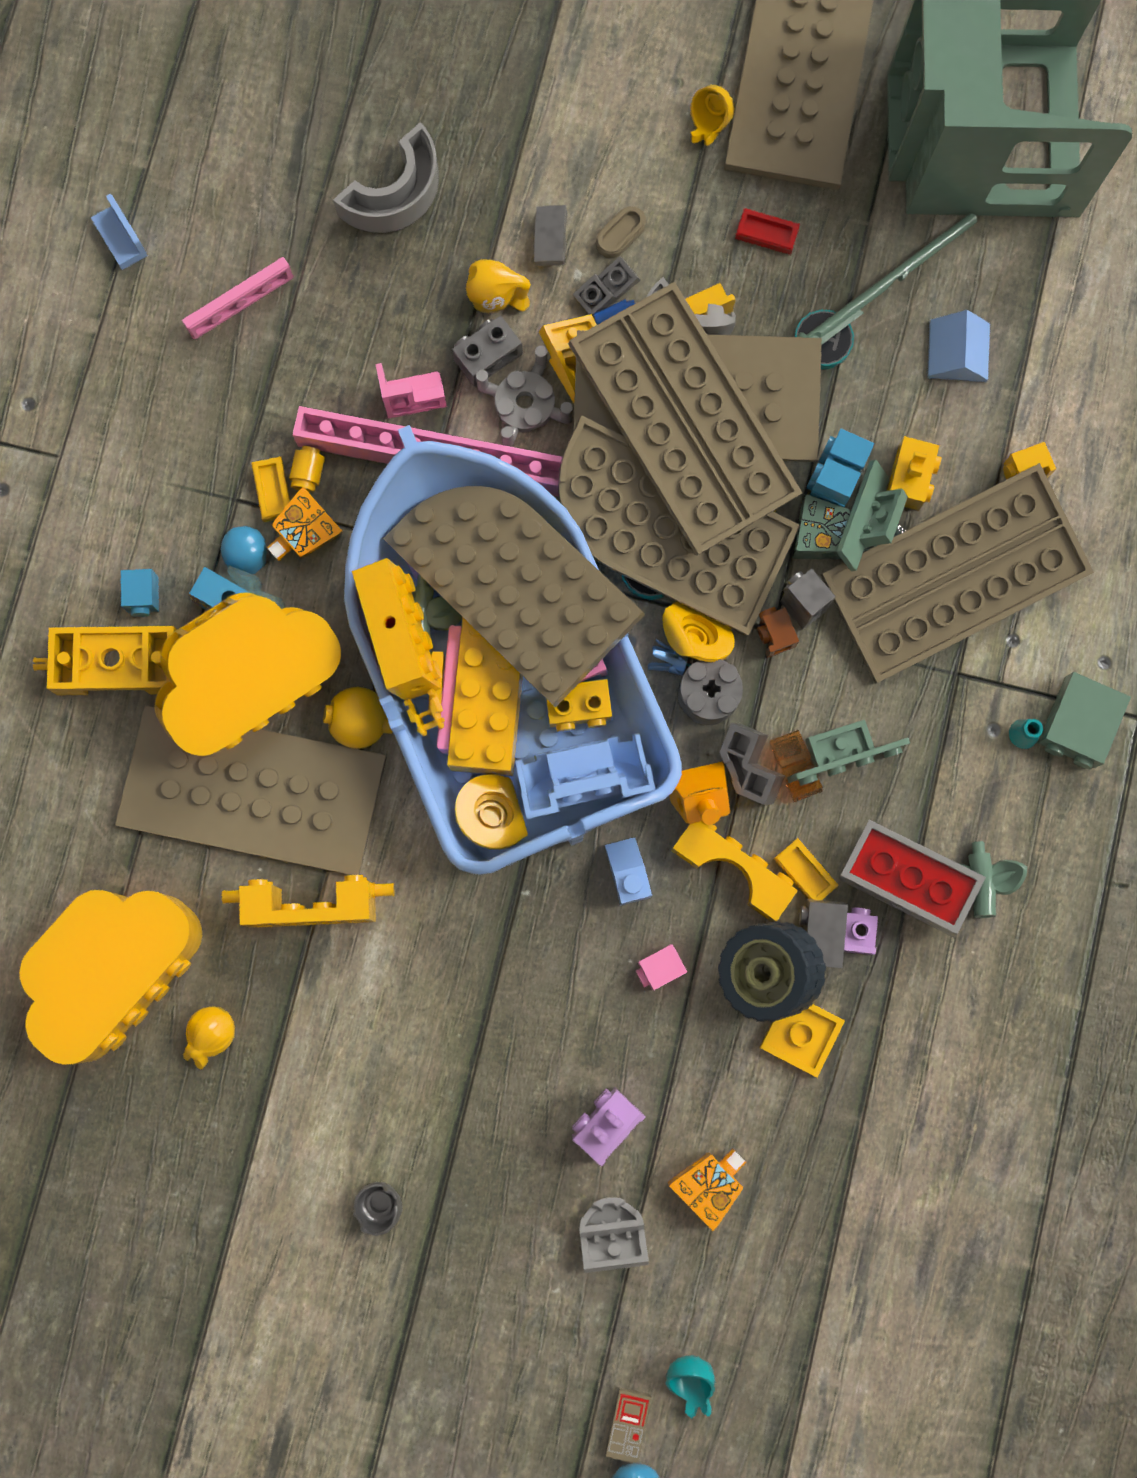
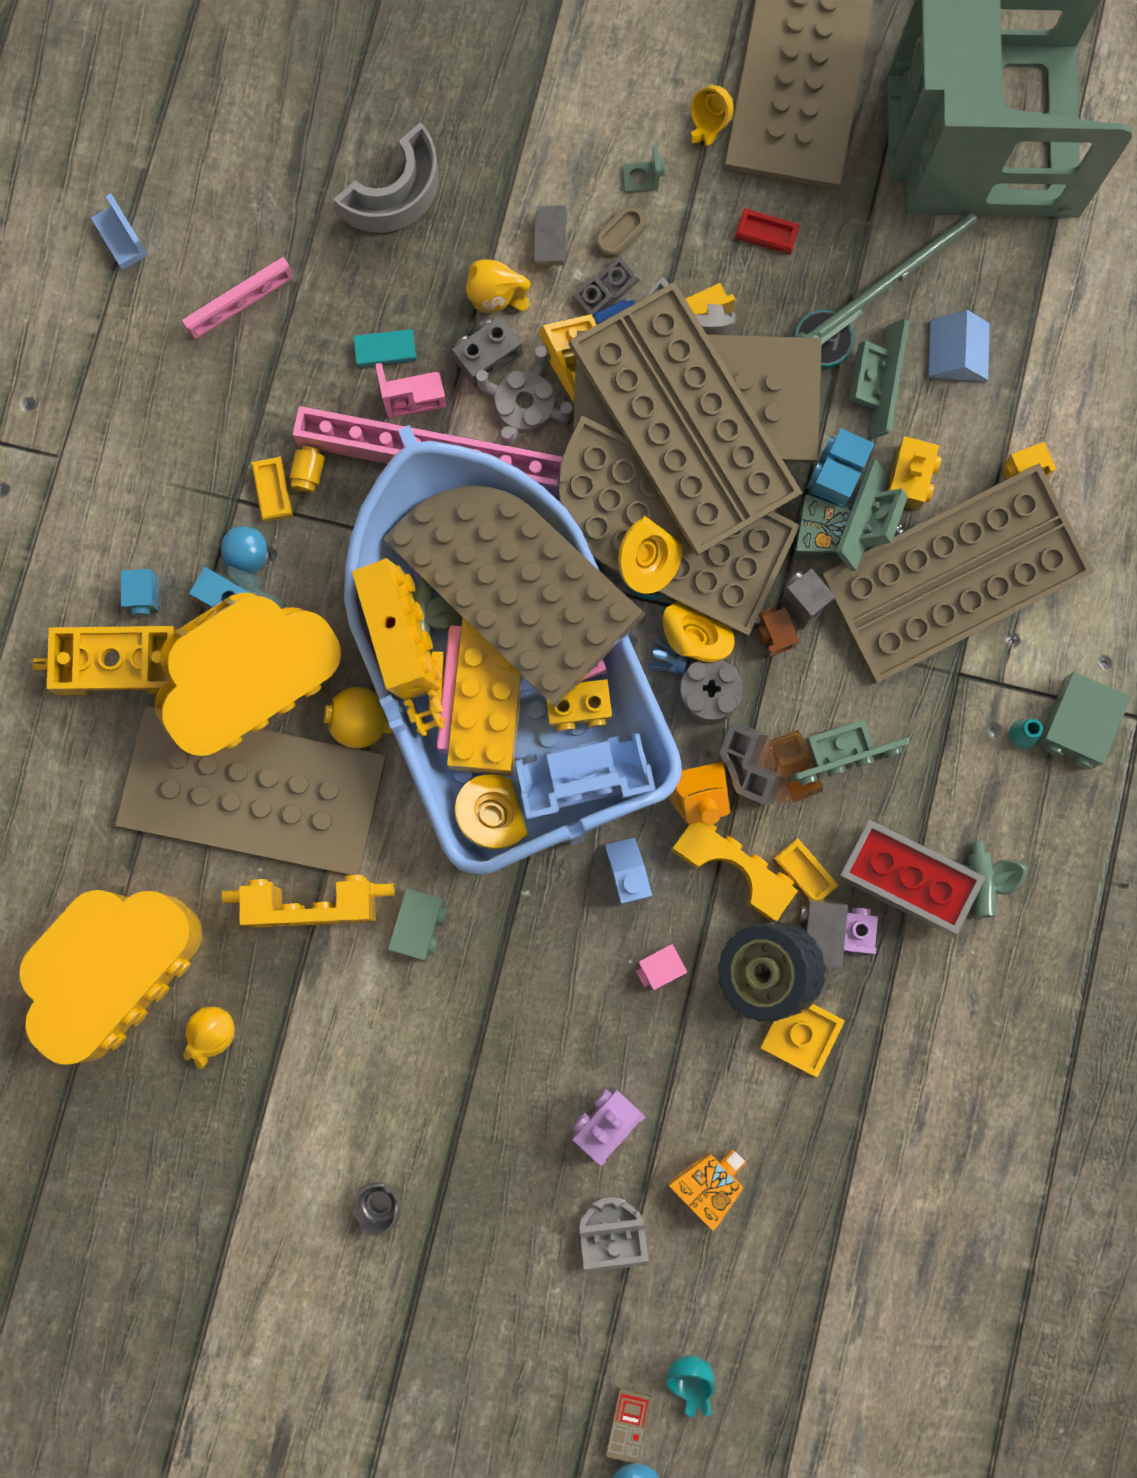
light orange torso [267,487,343,561] -> none
none -> teal tile [354,329,417,368]
none -> sand green brick [388,888,448,961]
none -> yellow hat [618,516,683,594]
none -> sand green bracket [622,145,665,193]
none -> sand green bracket [849,319,910,439]

